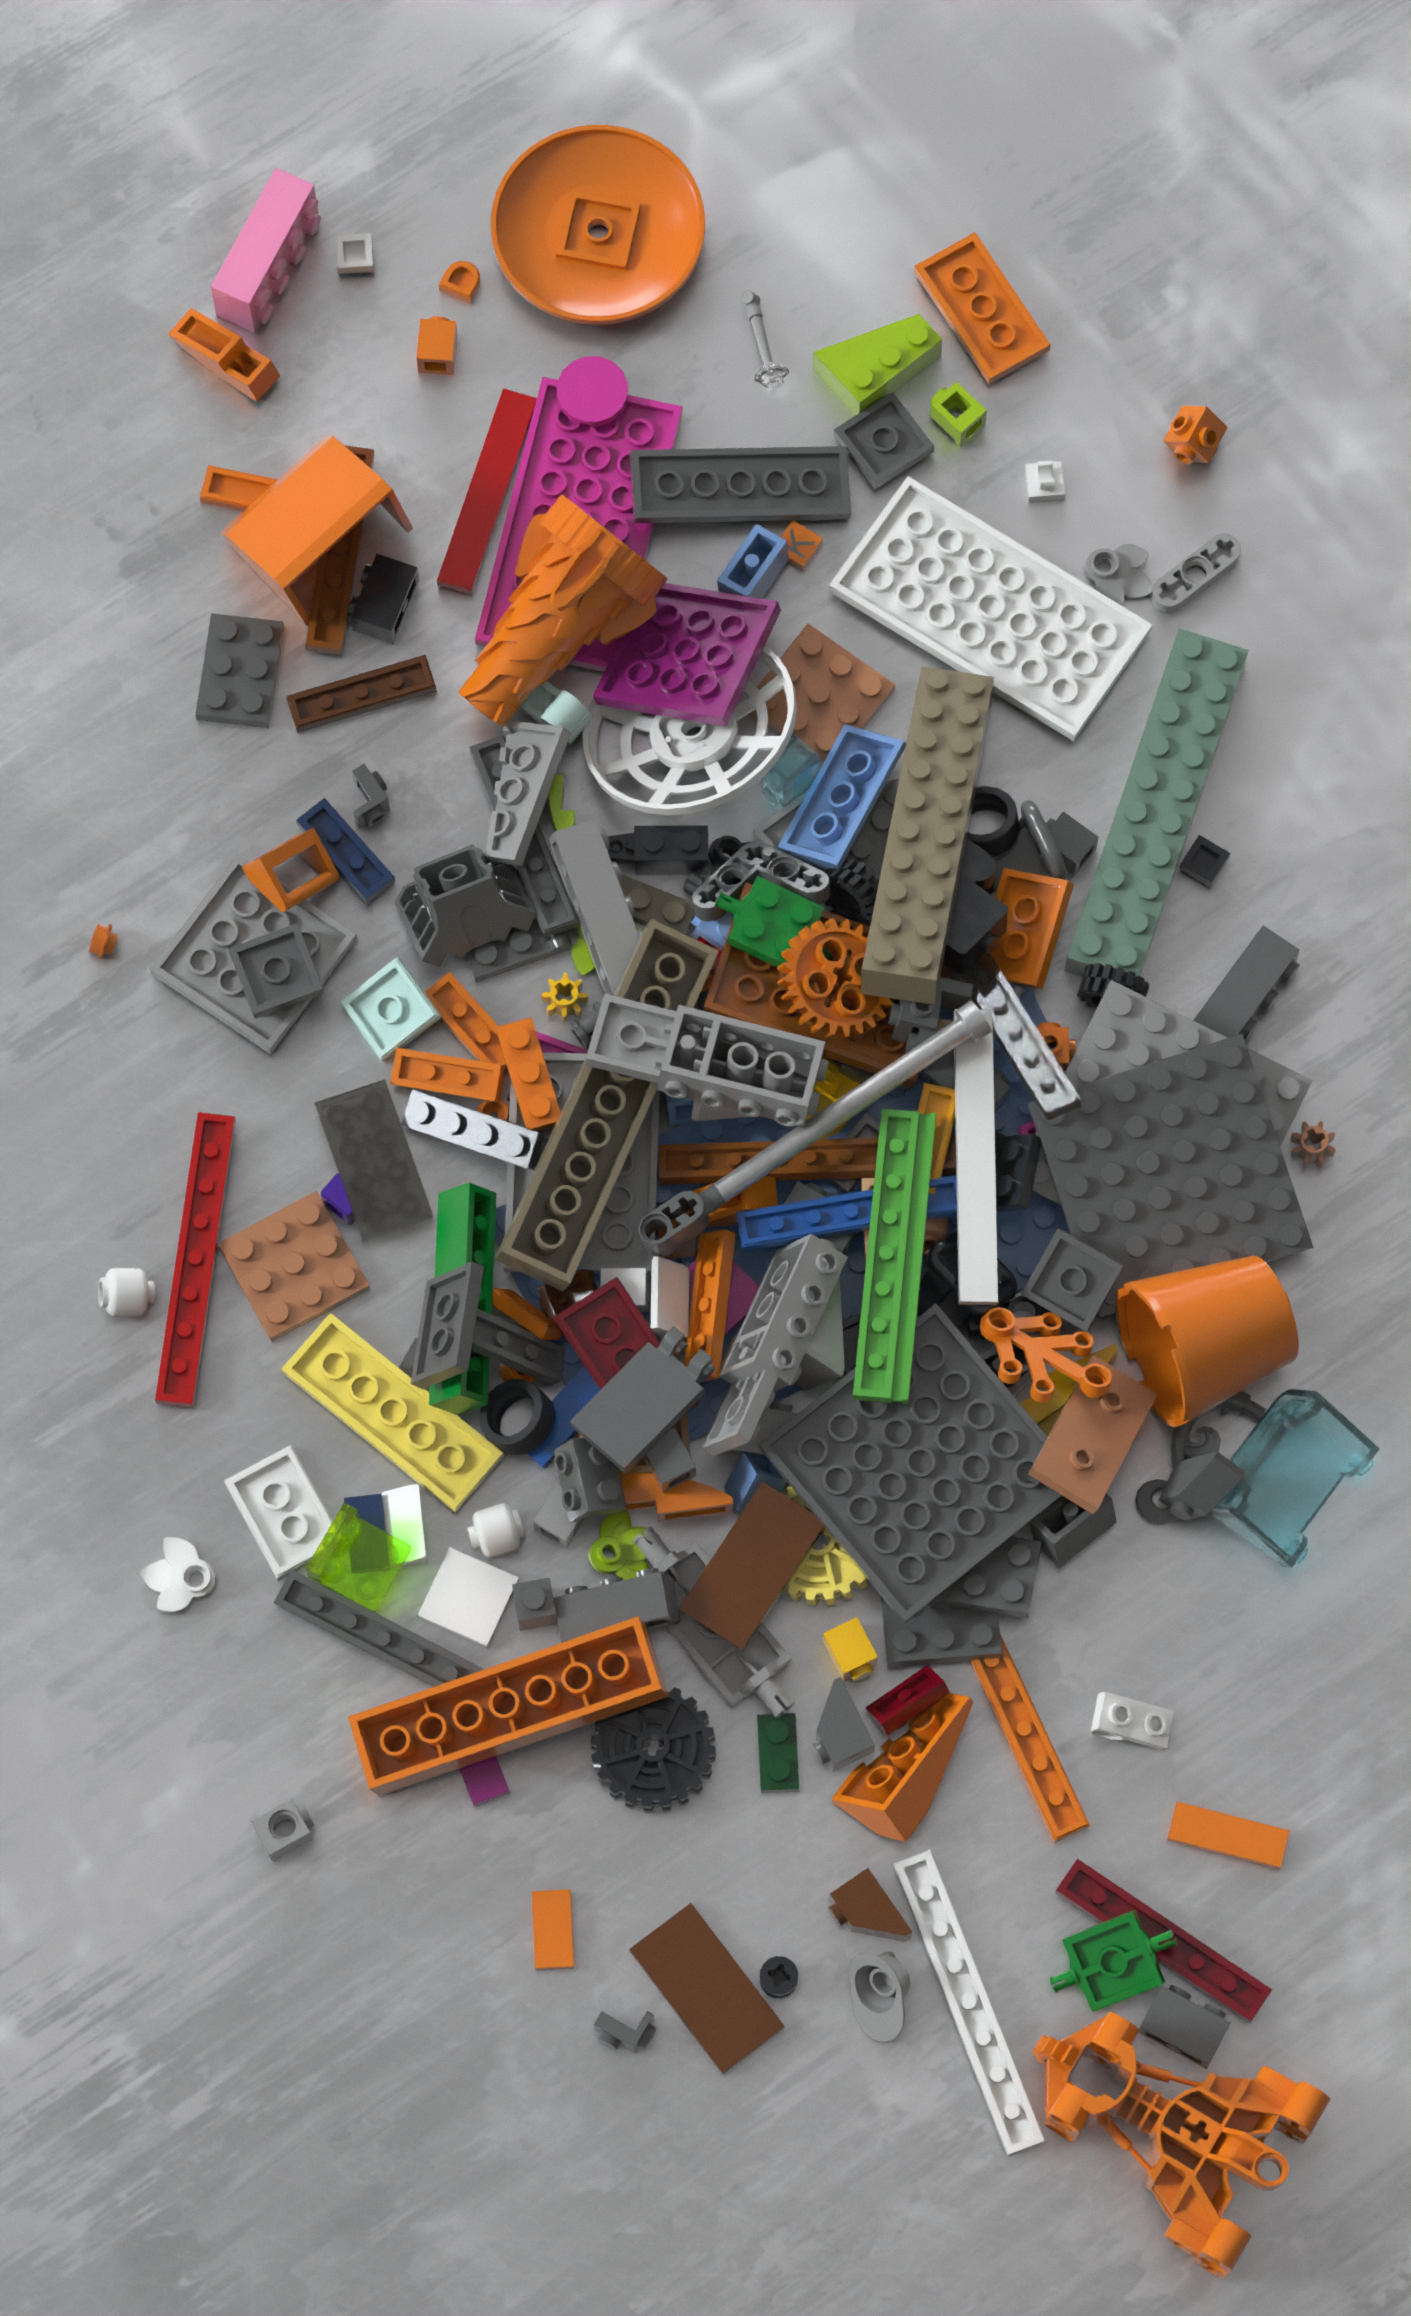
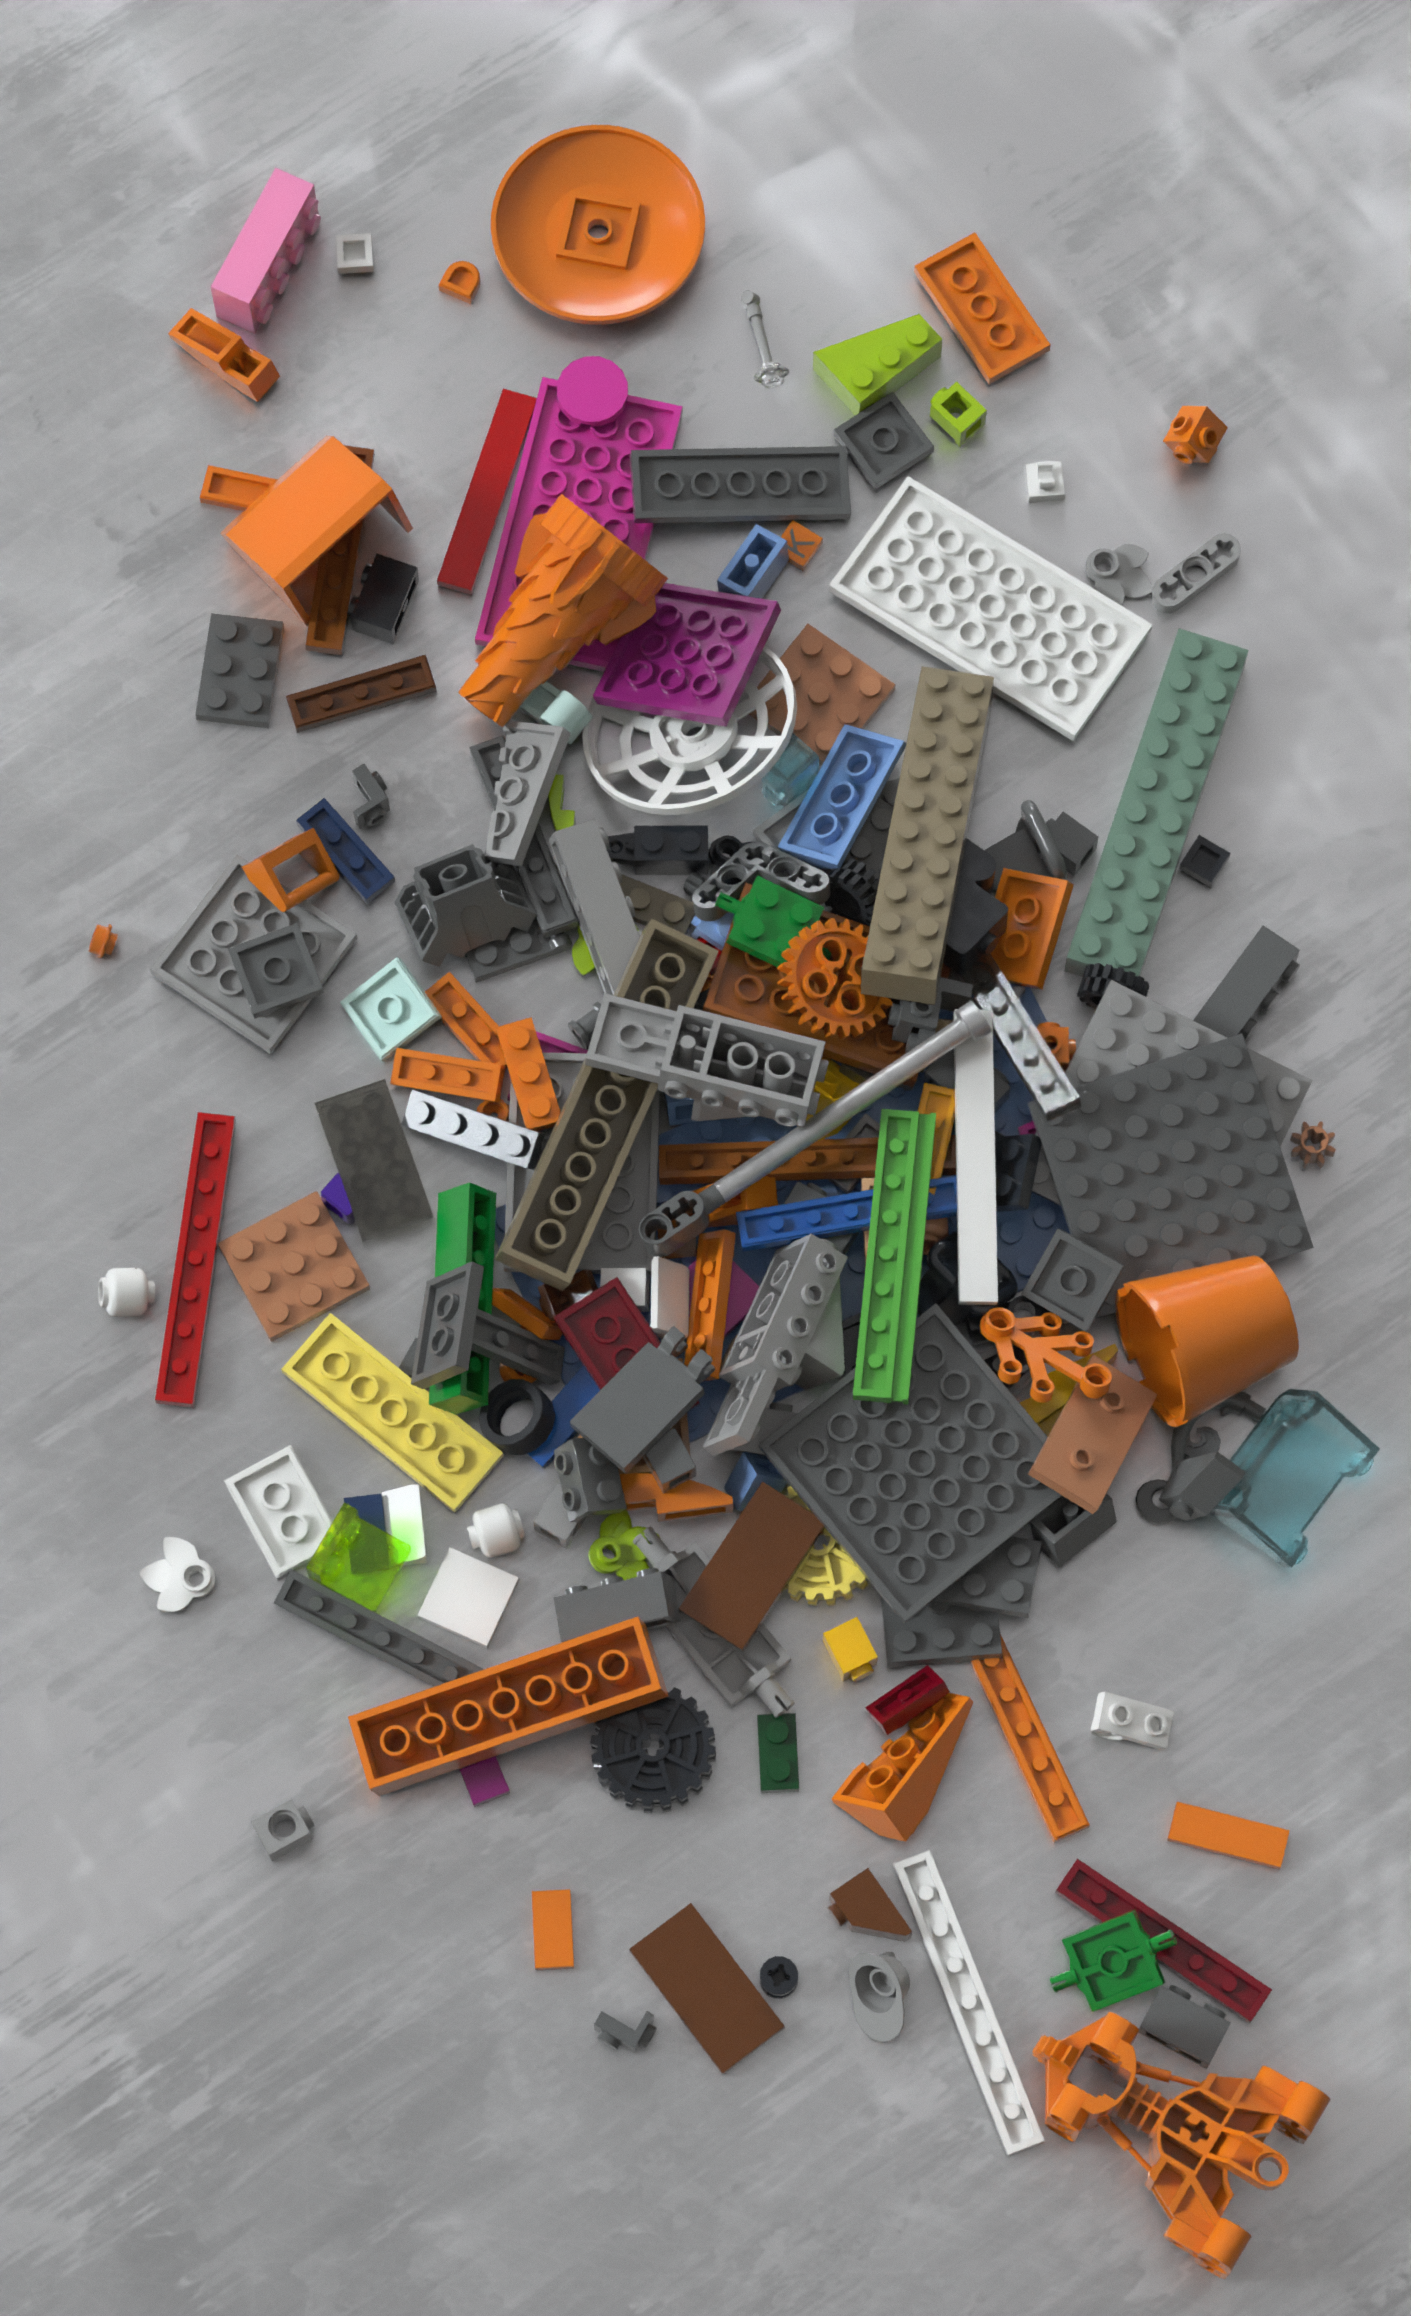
orange brick [416,316,458,375] -> none
dark grey brick [512,1578,557,1631] -> none
yellow gear [541,973,588,1022] -> none
dark grey slope [813,1677,875,1772] -> none
black tyre [967,786,1020,857] -> none

